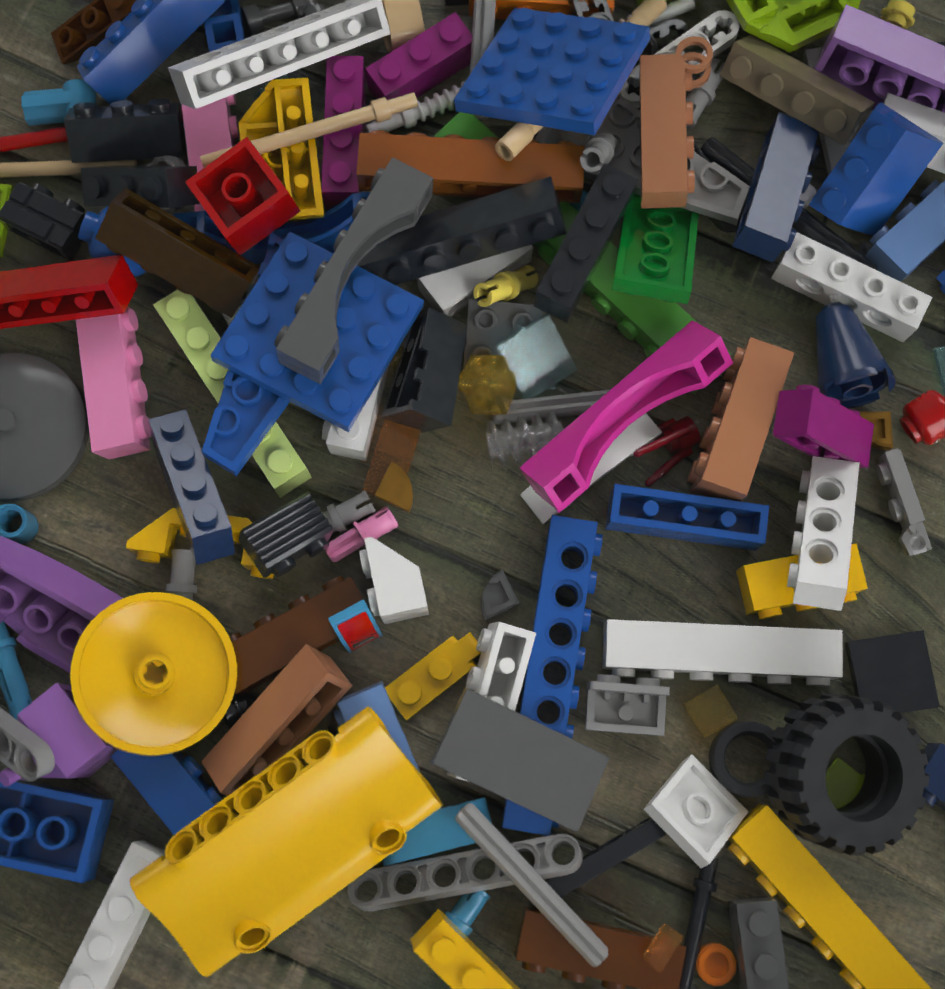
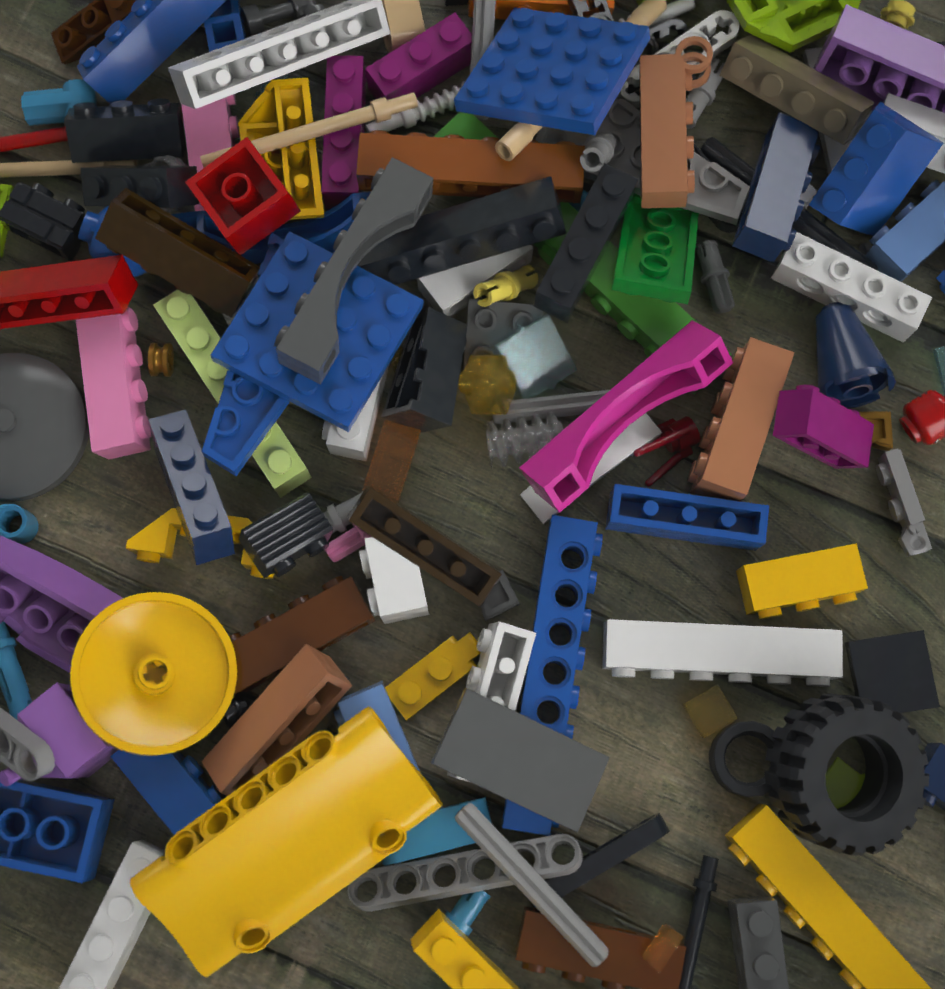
light grey pin [166,549,198,601] -> none
slope [328,599,383,653] -> none
pearl gold tile [375,461,413,514] -> none
light grey bracket [584,675,670,736] -> none
white plate [643,754,748,869] -> none
orange tile [695,942,736,986] -> none
white brick [787,456,860,611] -> none
none -> pearl gold bush [148,343,174,377]
none -> dark brown brick [347,484,502,607]
none -> dark grey axle [695,240,735,314]

